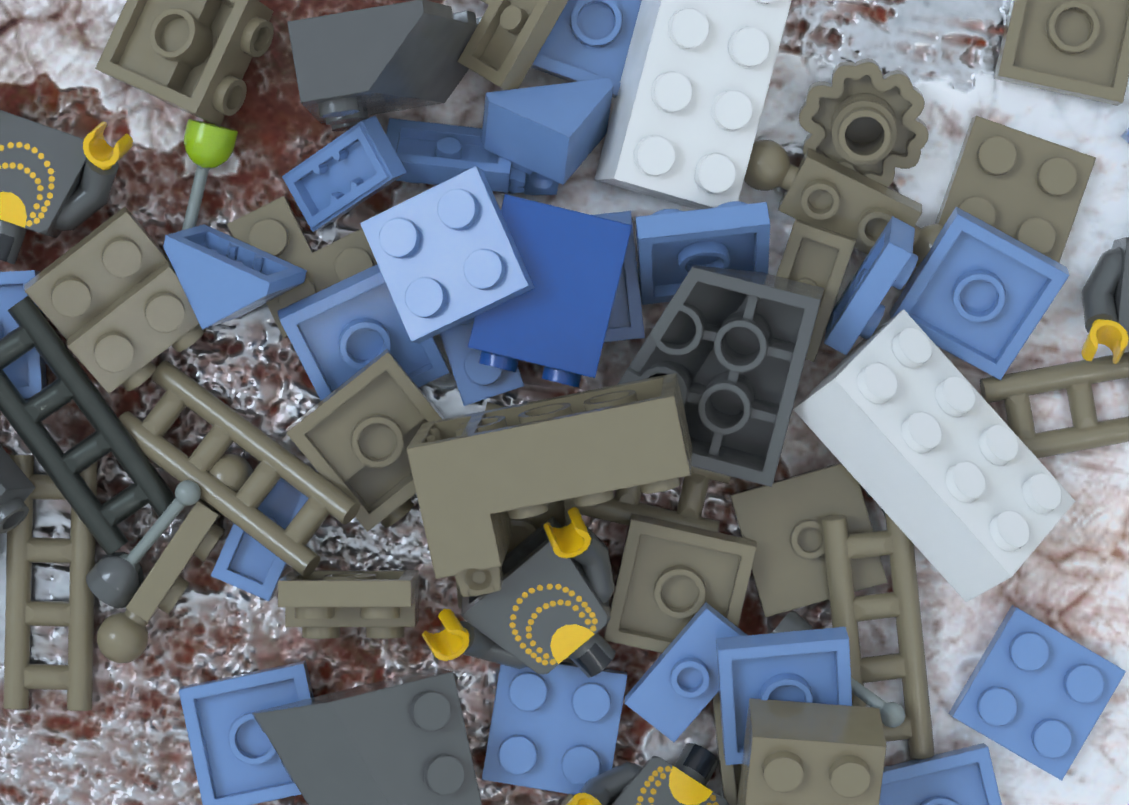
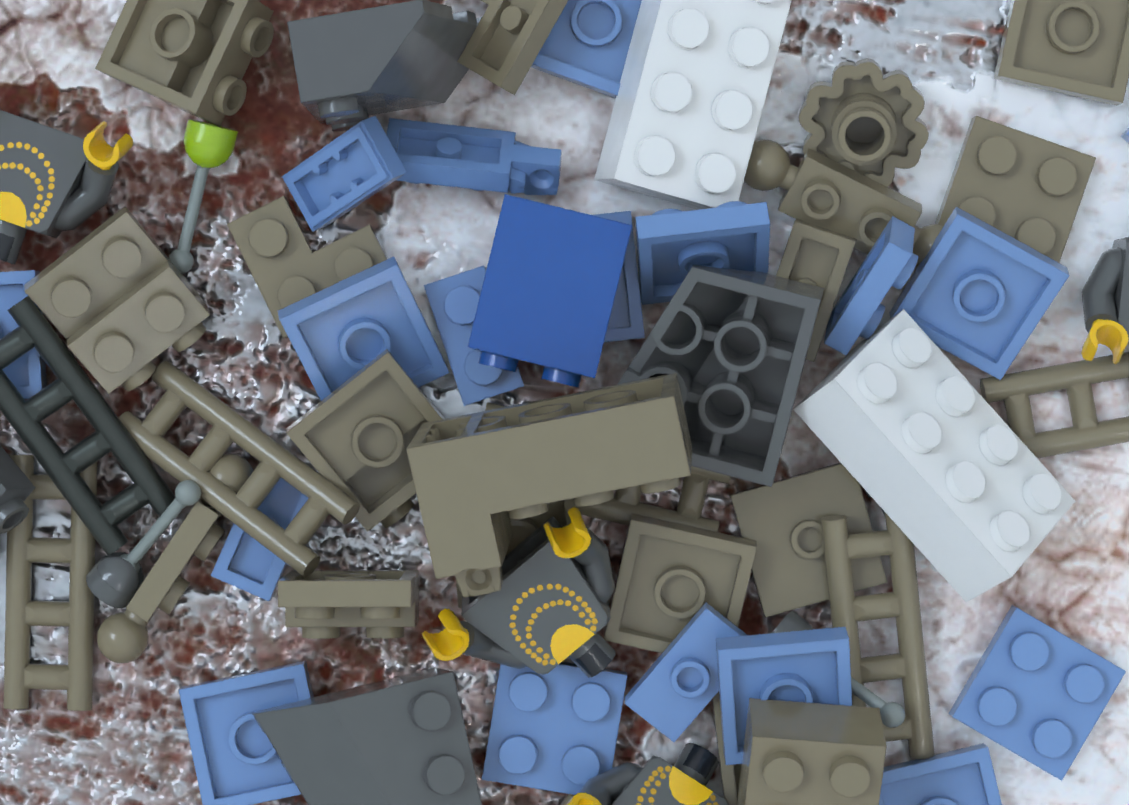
medium blue slope [163,224,307,330] -> none
plate [360,166,535,344] -> none
medium blue slope [481,78,614,185] -> none

